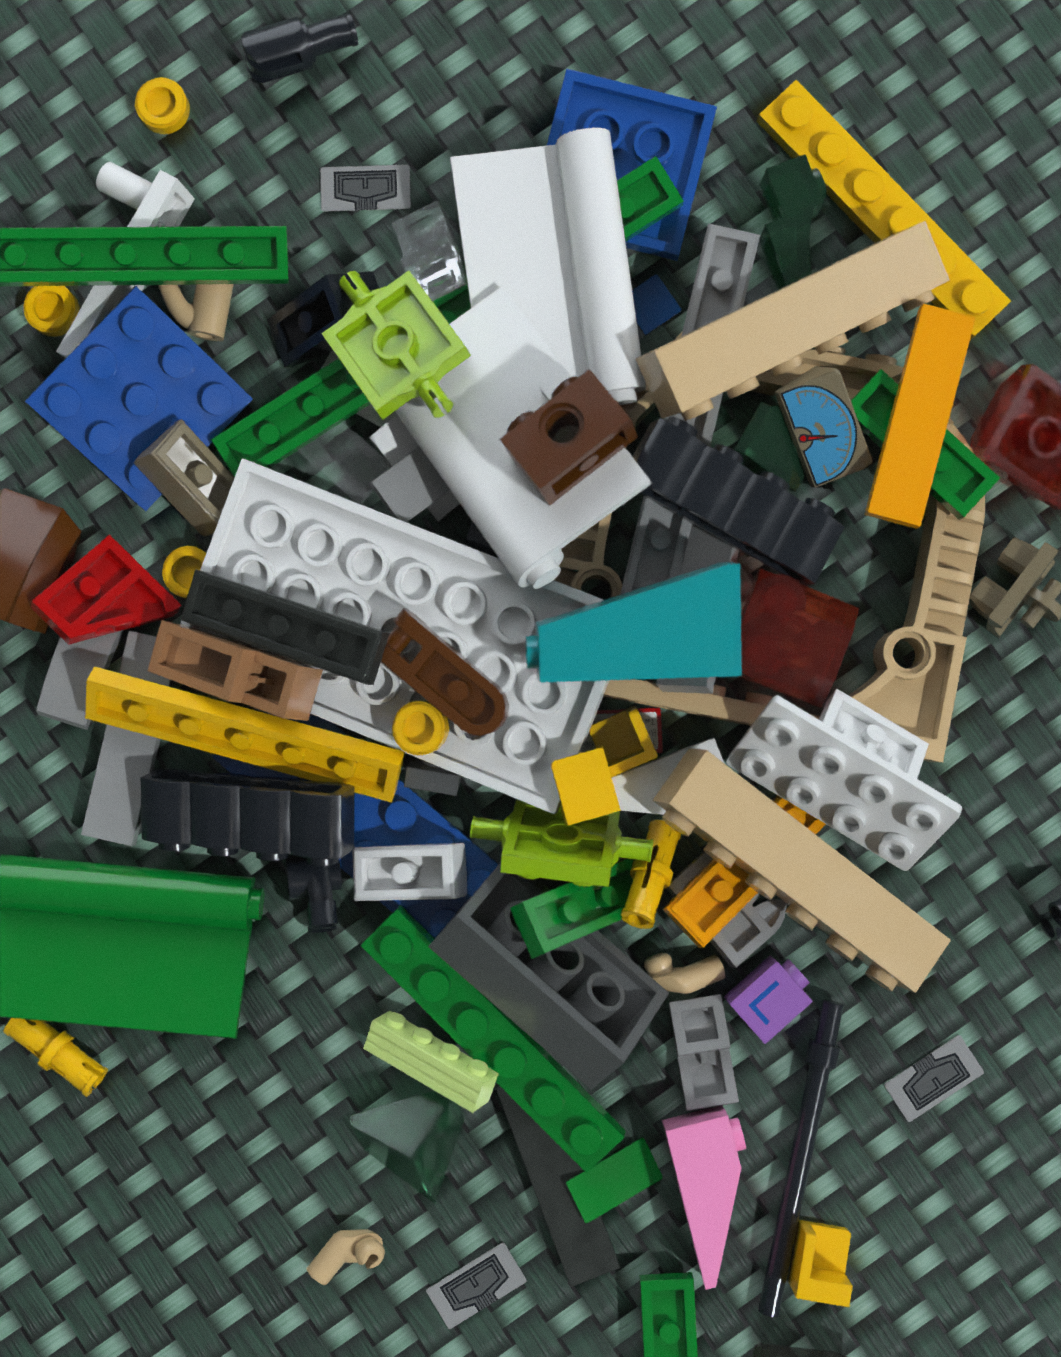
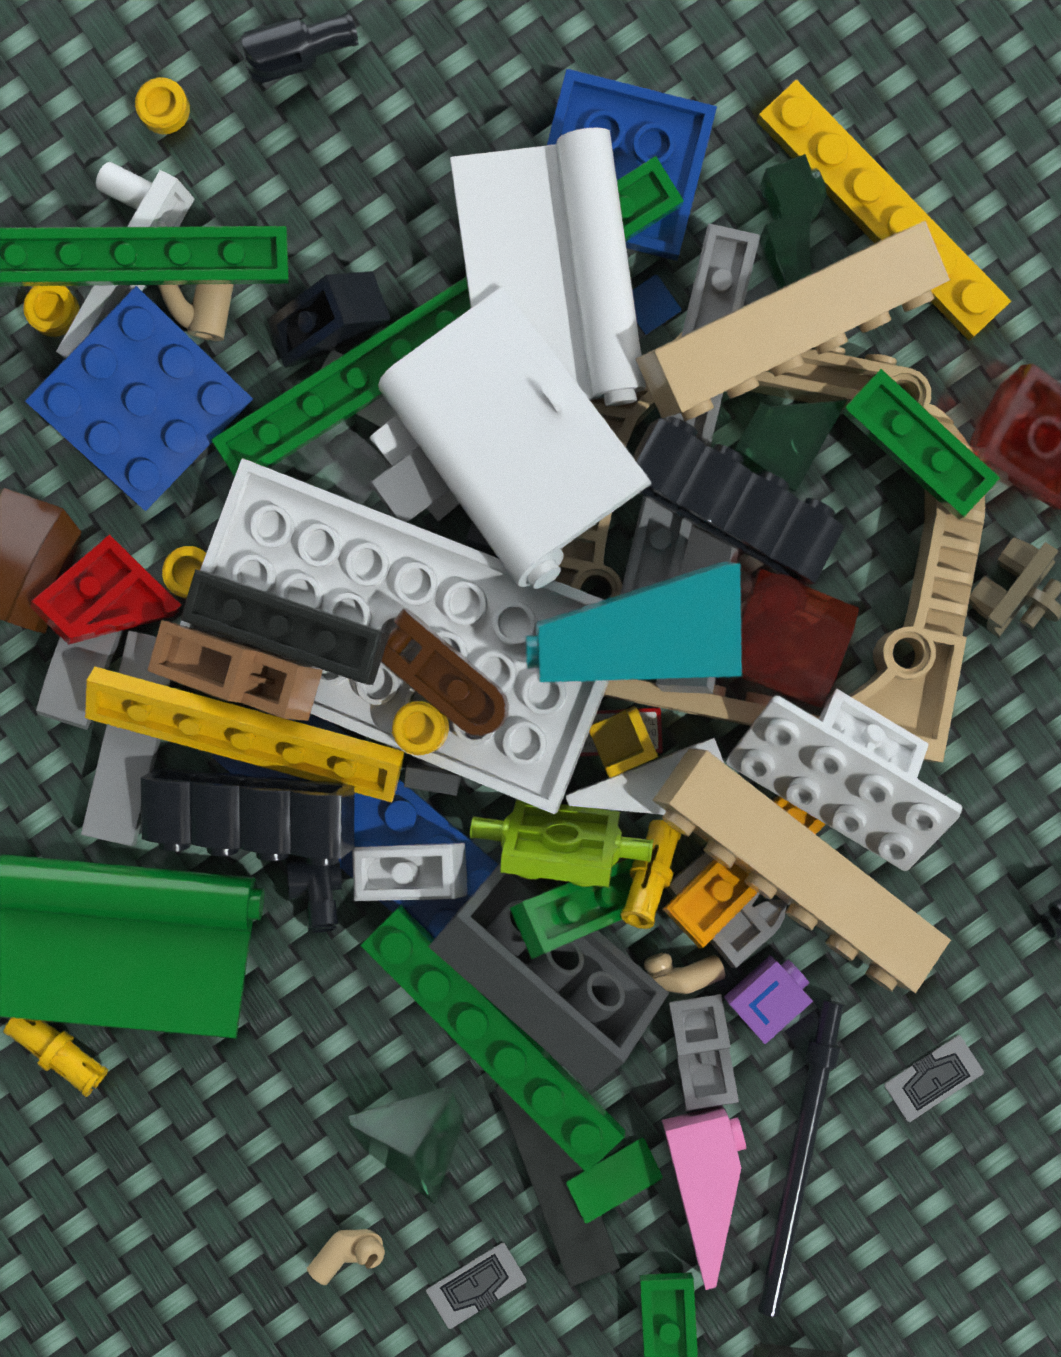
dark tan slope [134,419,235,536] -> none
sticker [320,165,411,211] -> none
lime plate [322,270,471,419] -> none
yellowish green piece [363,1011,499,1113] -> none
clear slope [392,200,467,301] -> none
reddish brown brick [500,369,637,506] -> none
yellow panel [551,747,621,825] -> none
slope [774,366,873,488] -> none
yellow panel [788,1220,853,1307] -> none
light orange tile [864,303,976,529] -> none

